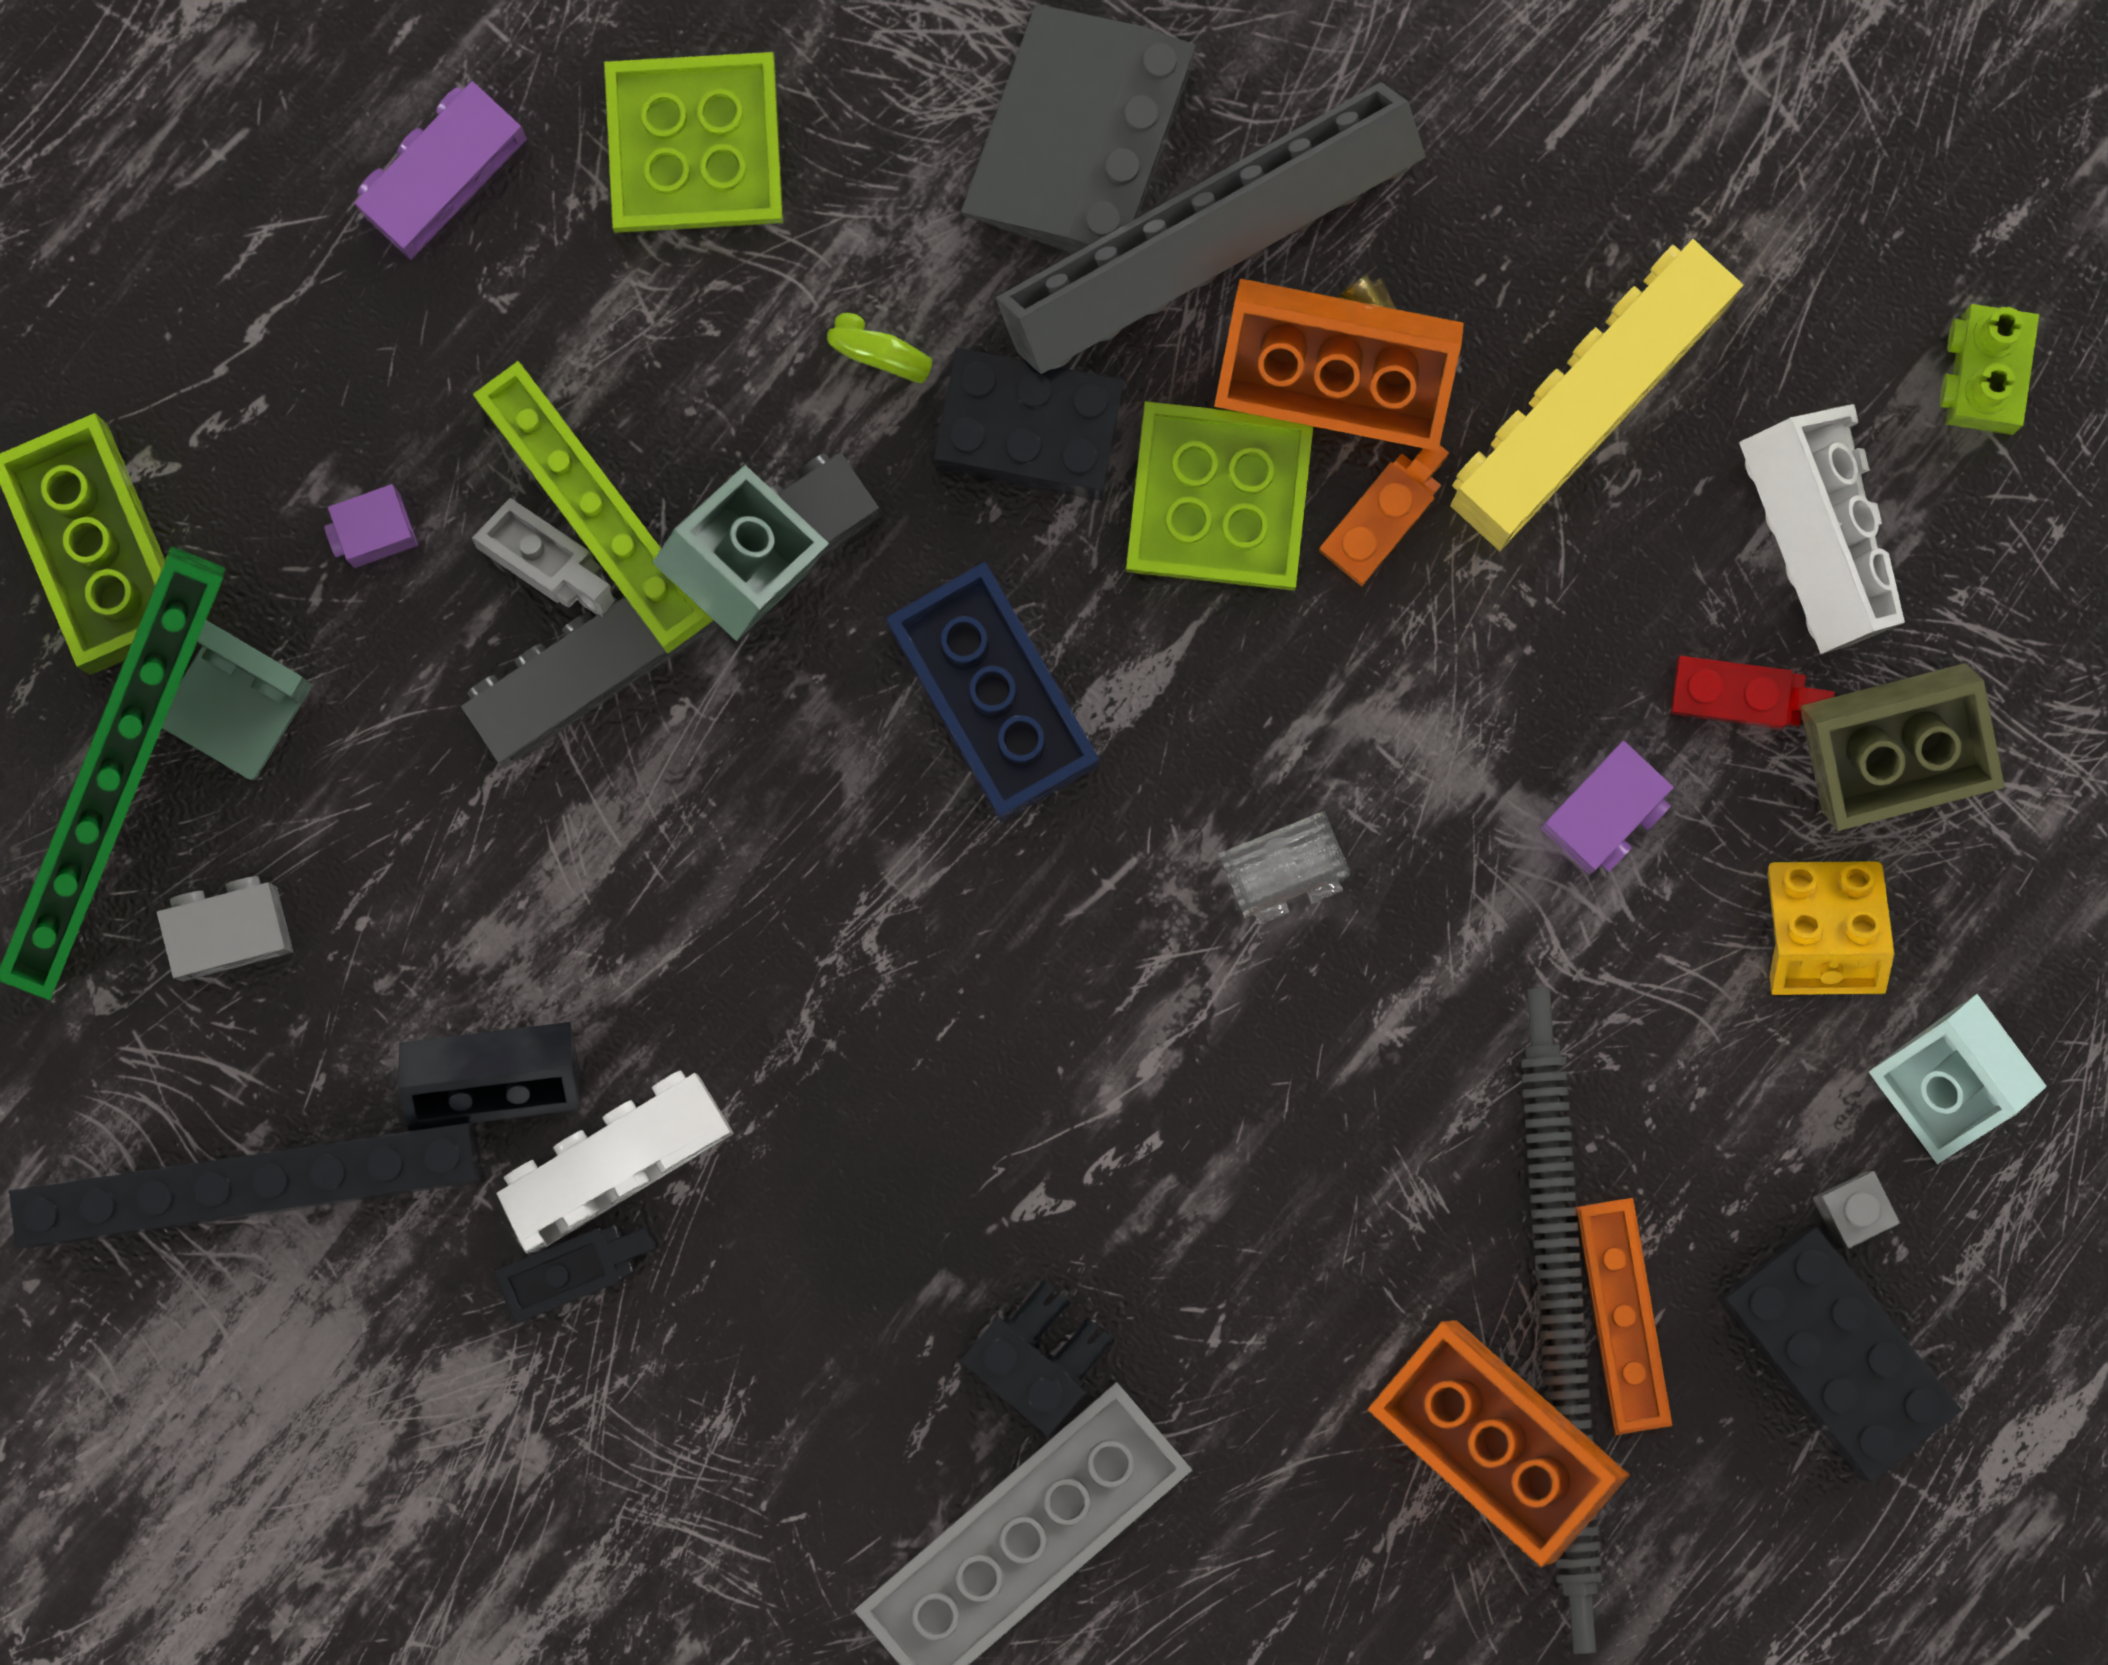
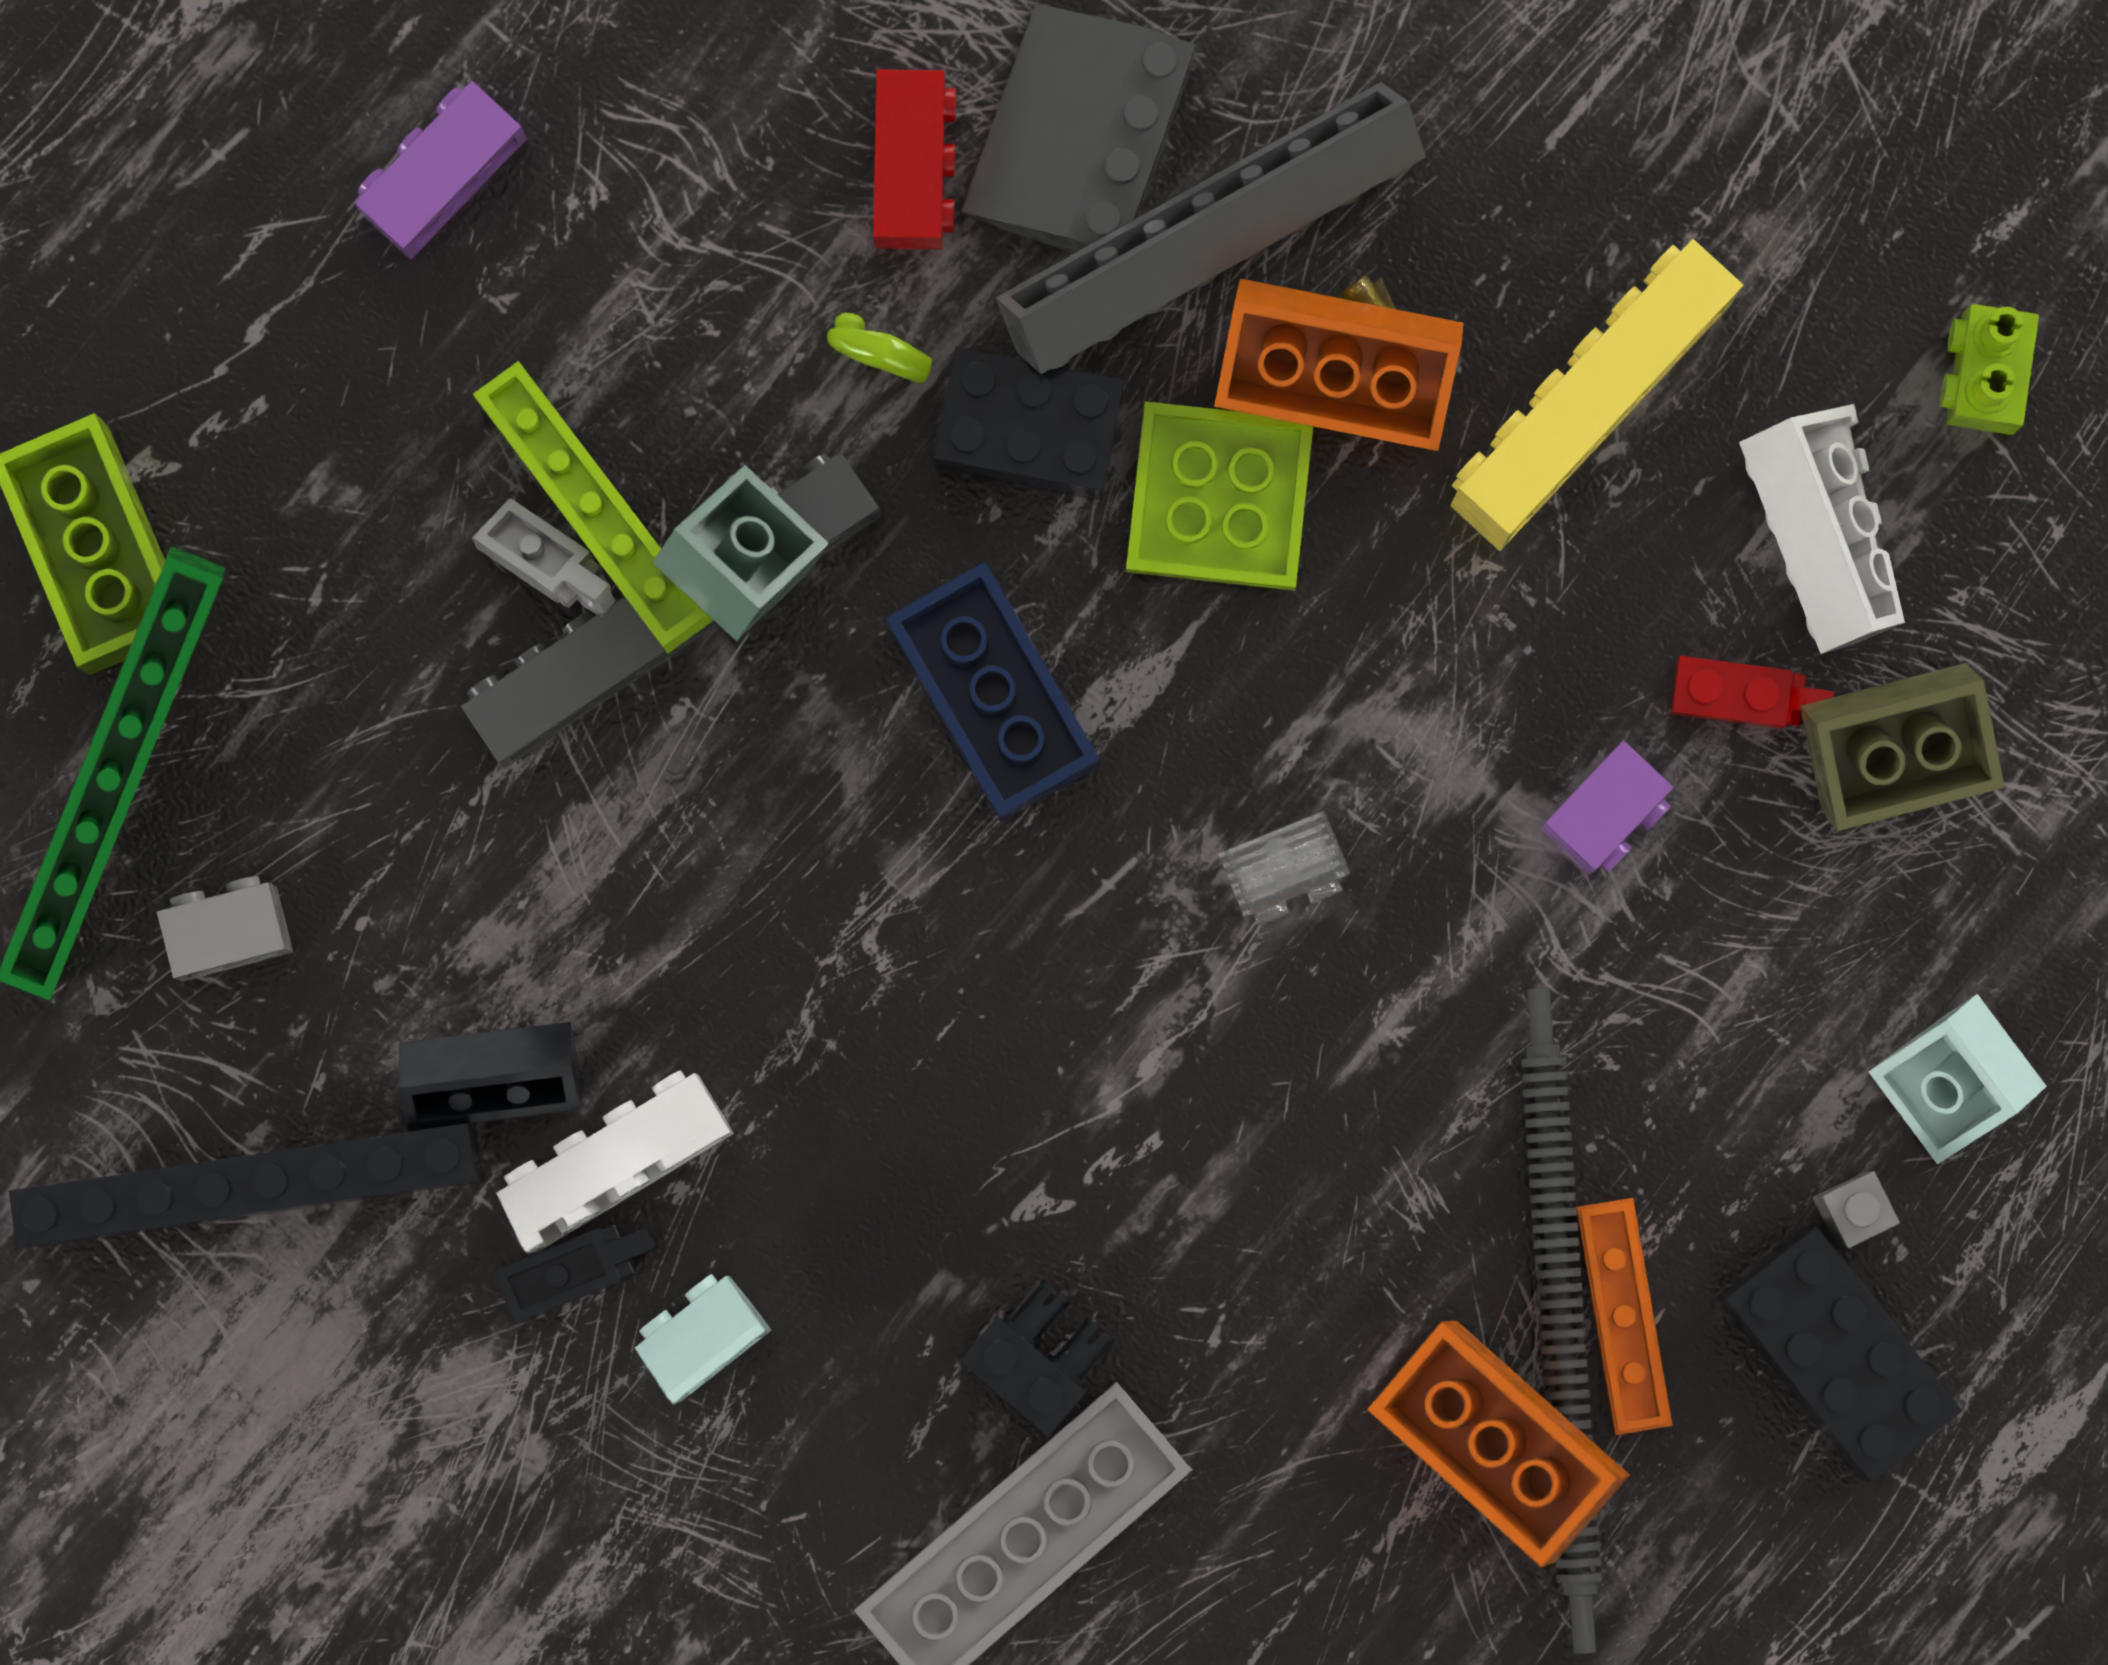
sand green bracket [162,620,313,781] -> none
medium lavender brick [324,484,418,568] -> none
lime plate [604,52,783,233] -> none
orange hinge [1318,445,1449,587] -> none
yellow bracket [1768,861,1894,995] -> none
none -> light aqua slope [635,1274,772,1404]
none -> red brick [873,69,956,250]

